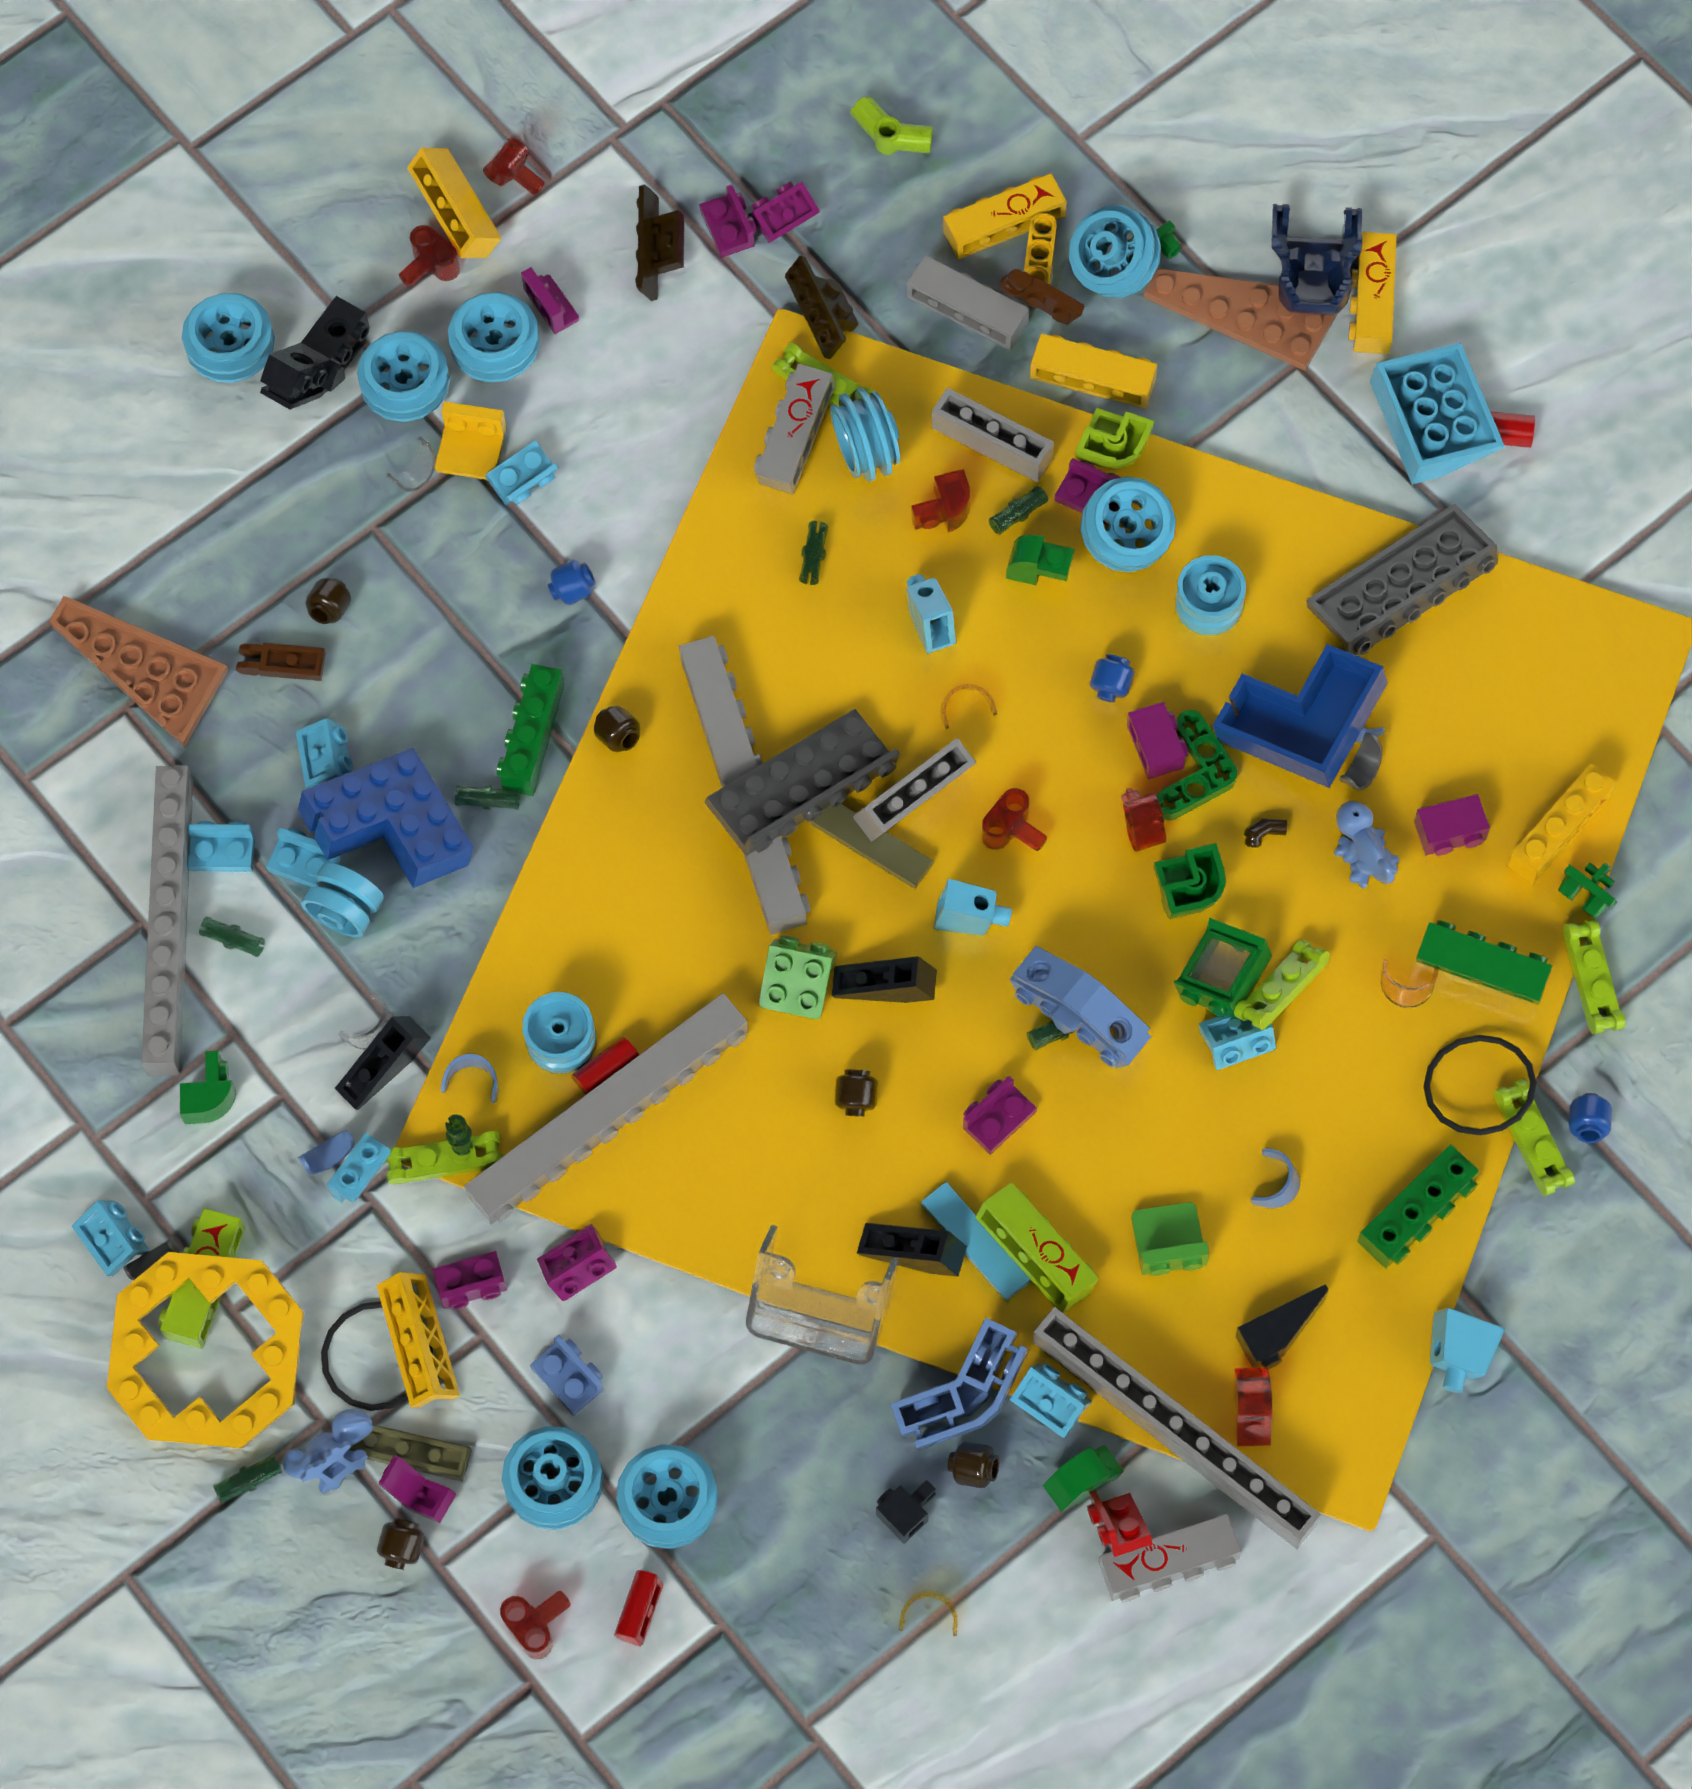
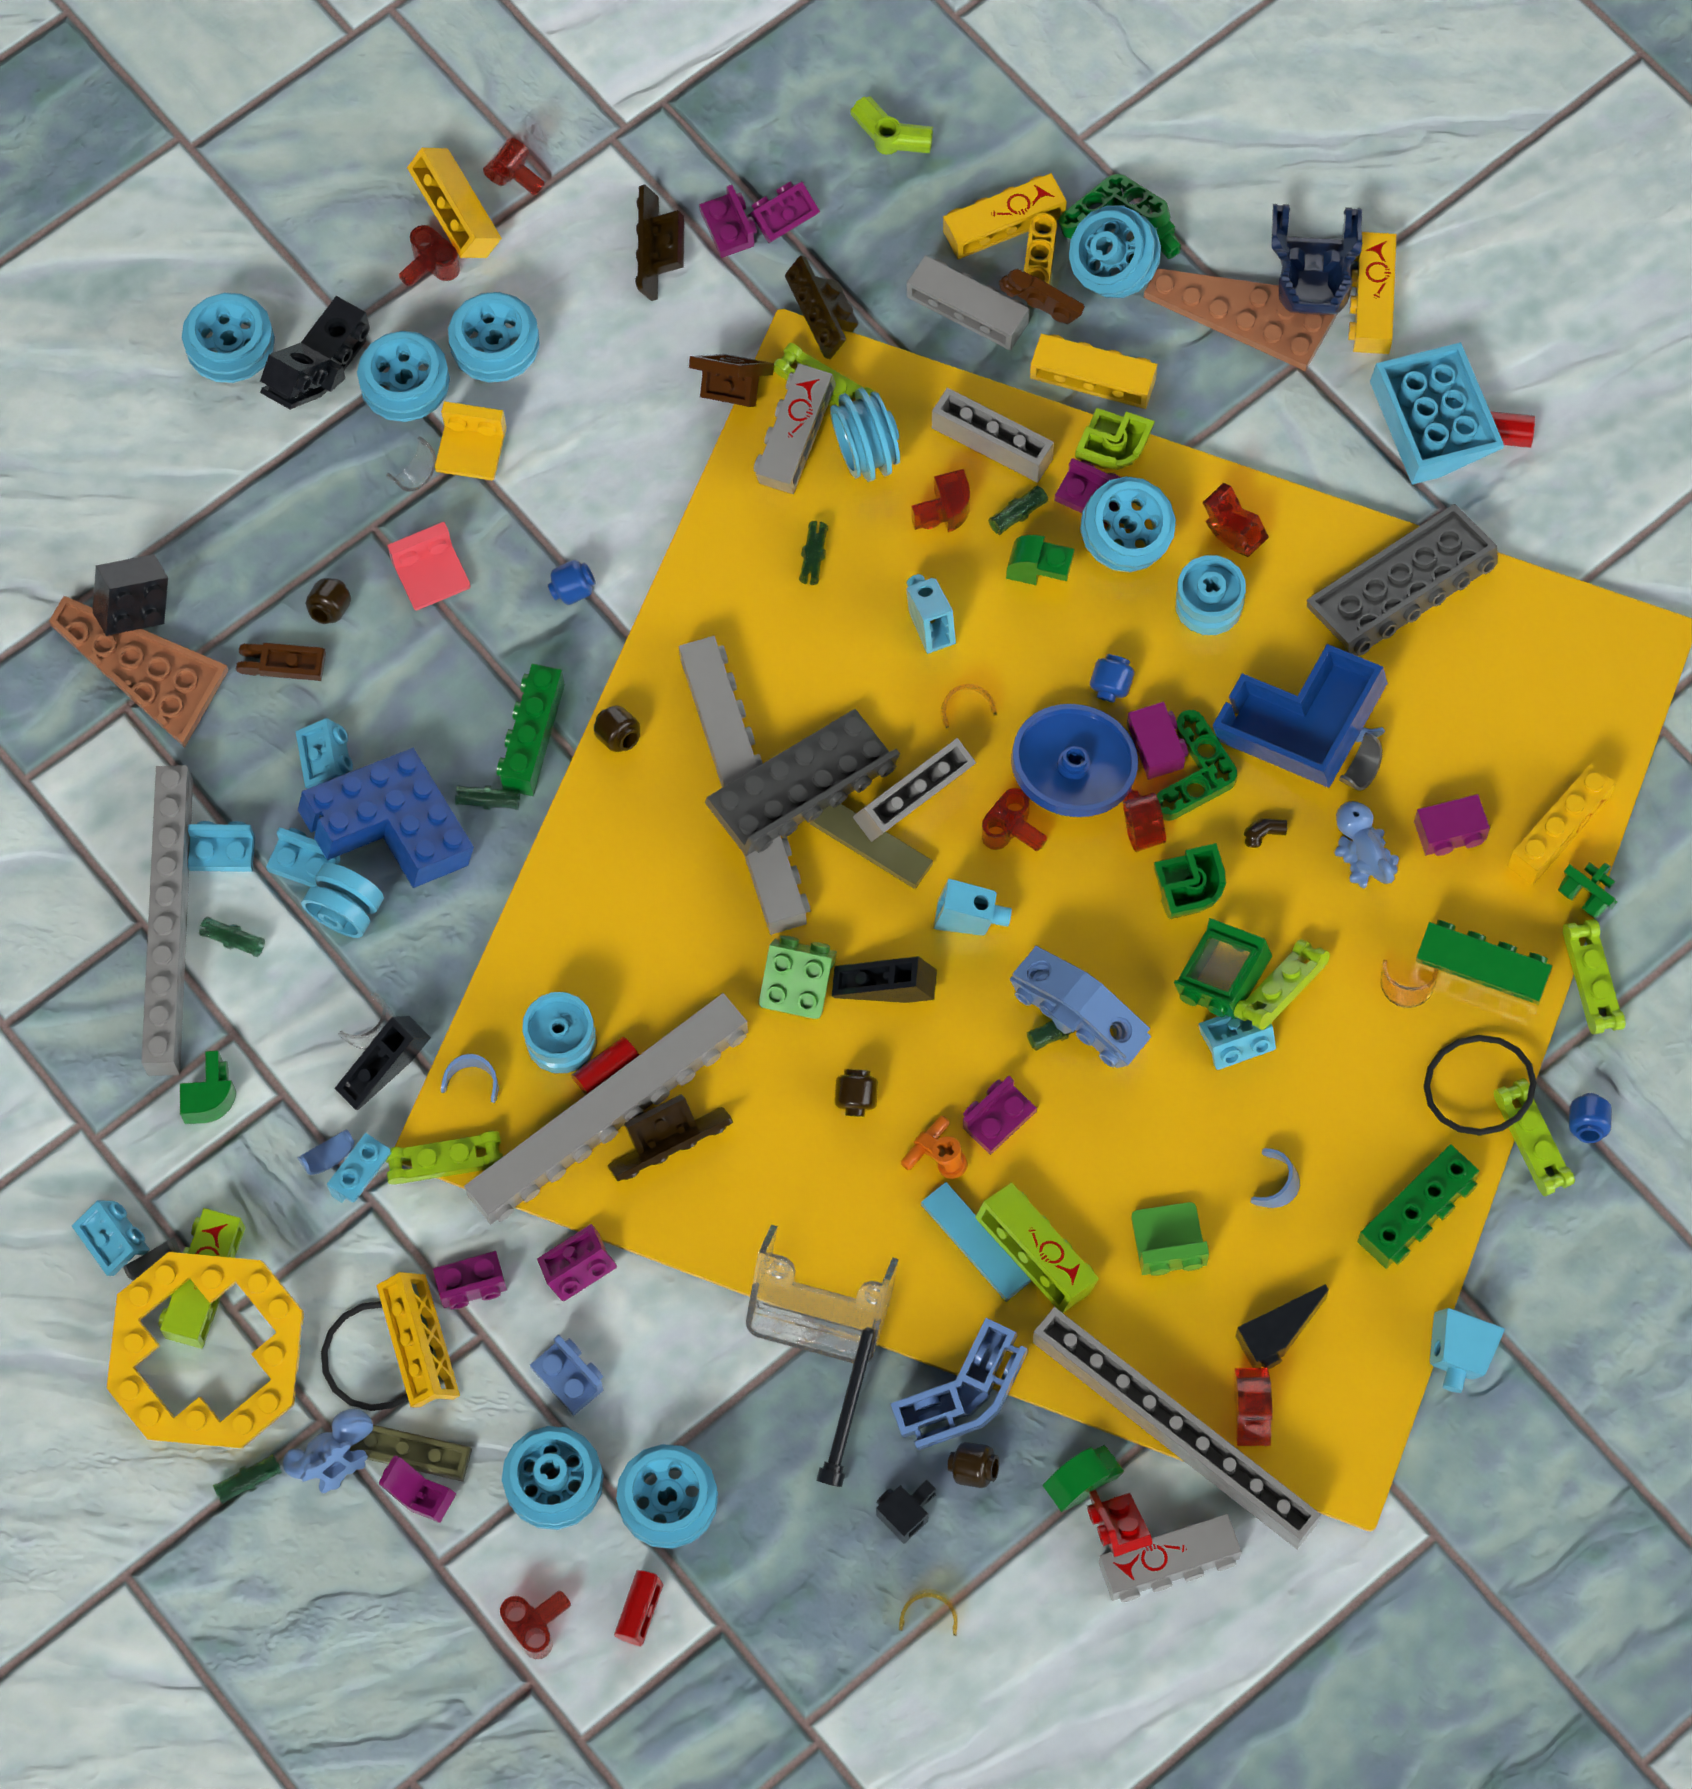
dark brown head [377,1518,424,1570] -> none
clear green pin [445,1114,473,1156] -> none
medium azure bracket [485,440,559,505] -> none
magenta bracket [521,267,579,334] -> none
black slope [857,1223,967,1277] -> none
medium azure bracket [1010,1363,1092,1438] -> none
none -> black brick [93,554,168,636]
none -> coral bracket [387,522,471,611]
none -> dark brown bracket [608,1094,733,1181]
none -> reddish brown bracket [689,354,774,407]
none -> black piece [816,1327,875,1487]
none -> orange piece [901,1116,968,1179]
none -> blue dish [1011,704,1138,817]
none -> green beam [1059,174,1171,239]
none -> clear red brick [1202,483,1269,557]

